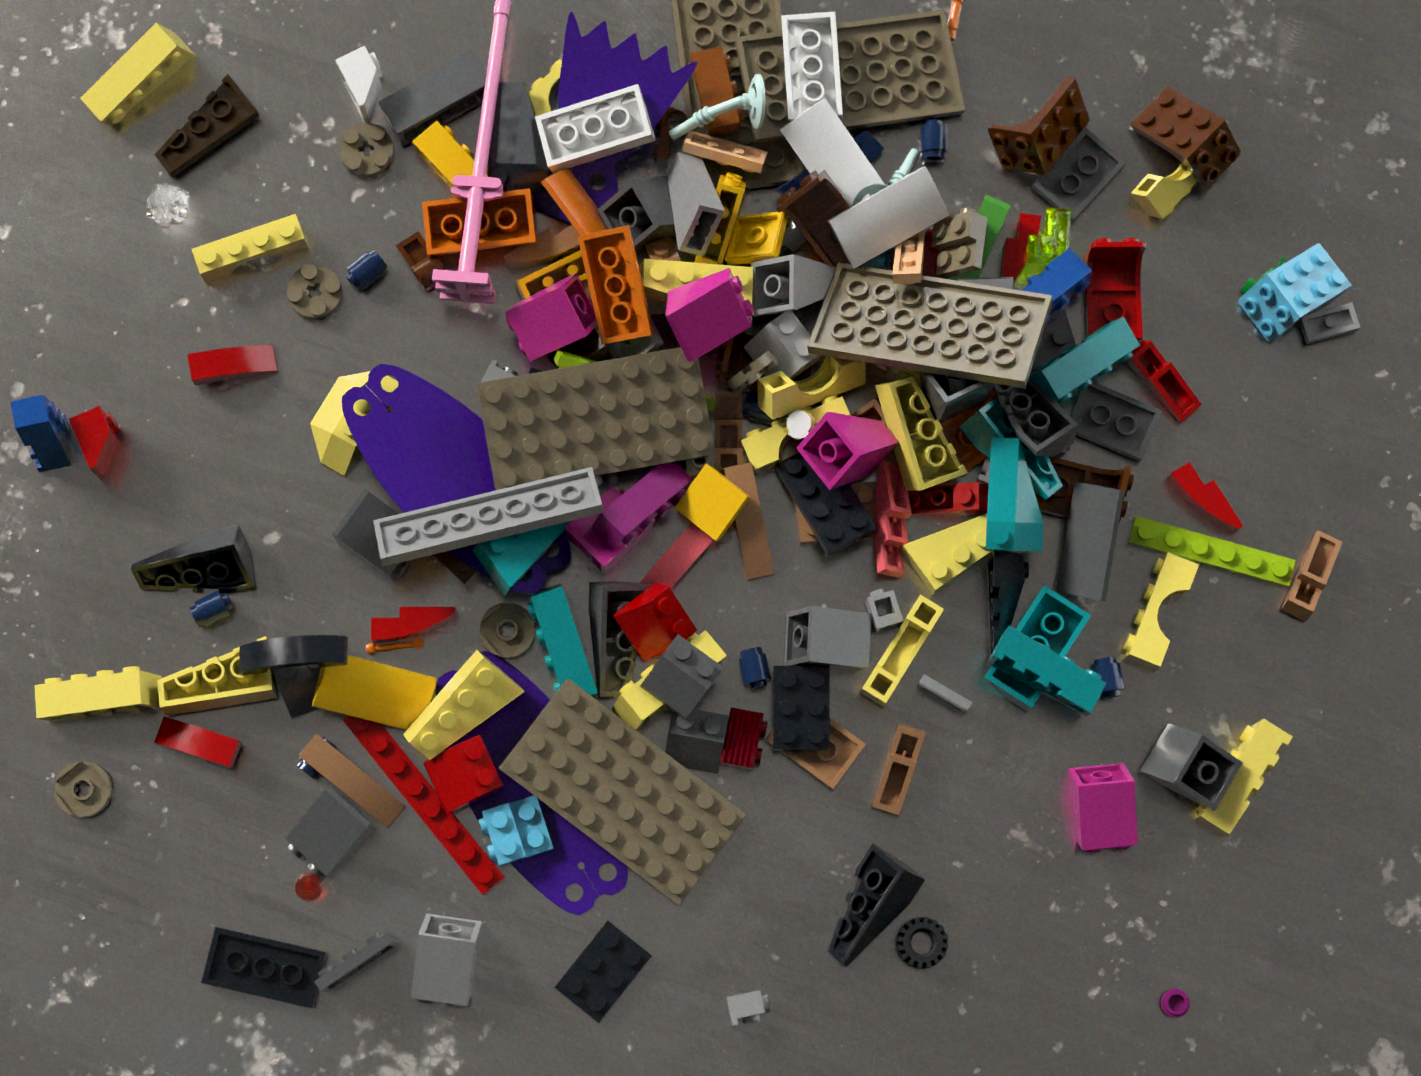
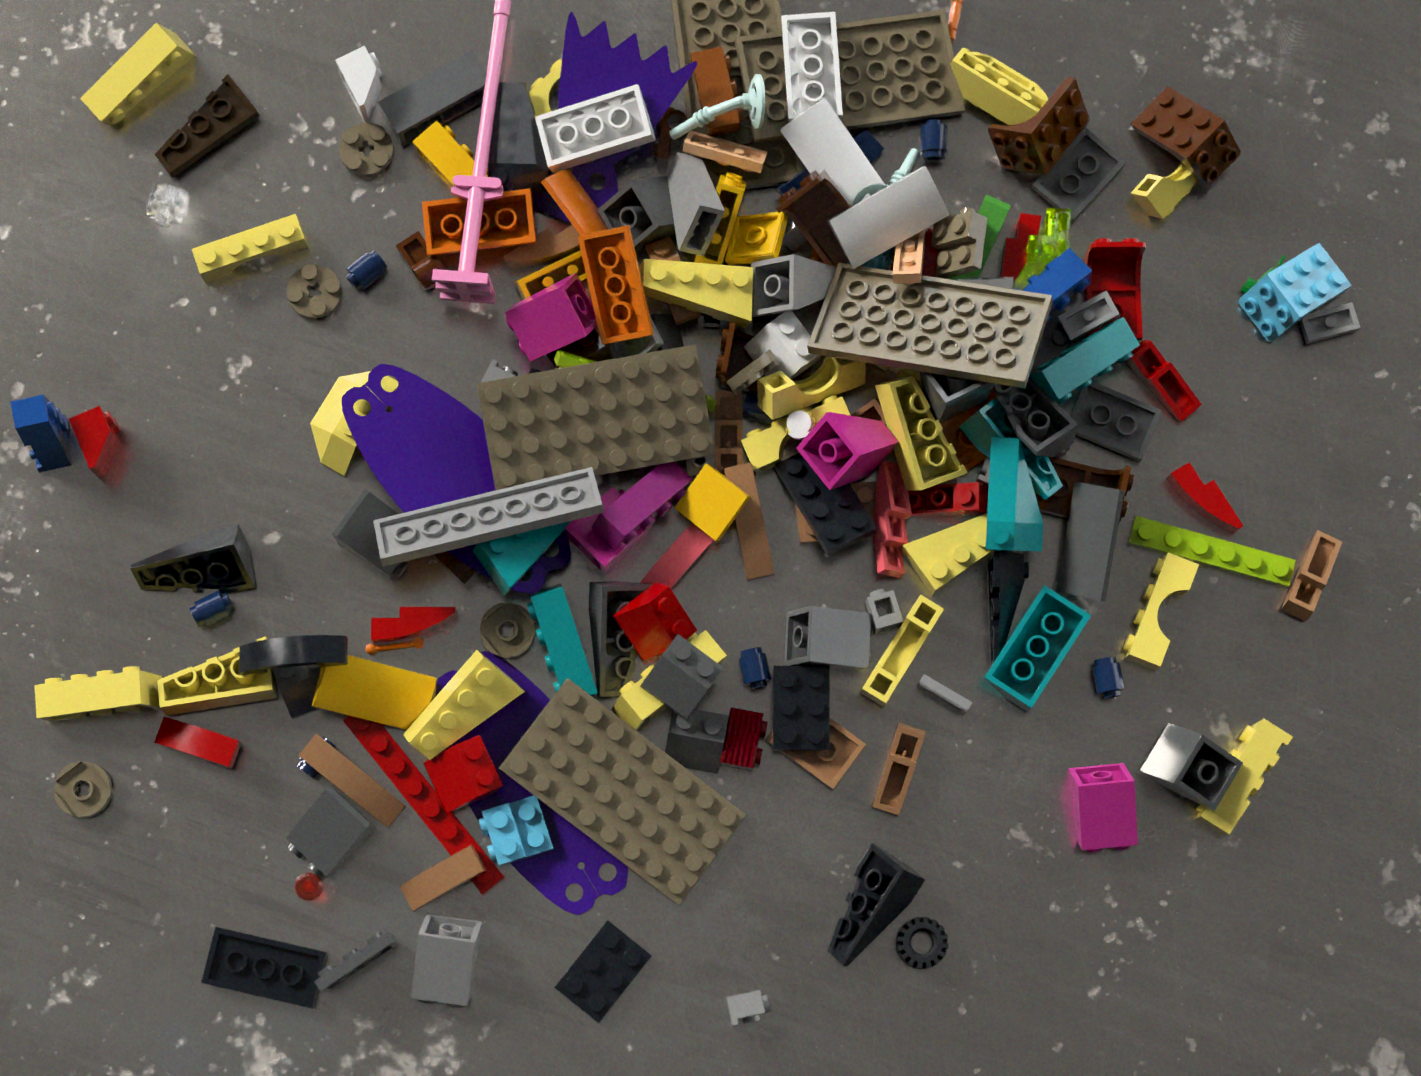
red slope [187,345,278,386] -> none
dark pink slope [666,268,754,362] -> none
teal wedge [987,625,1106,716] -> none
magenta plate [1161,989,1190,1018] -> none
none -> medium nougat slope [400,845,486,911]
none -> light yellow wedge [950,48,1048,126]
none -> light grey plate [1058,291,1120,342]

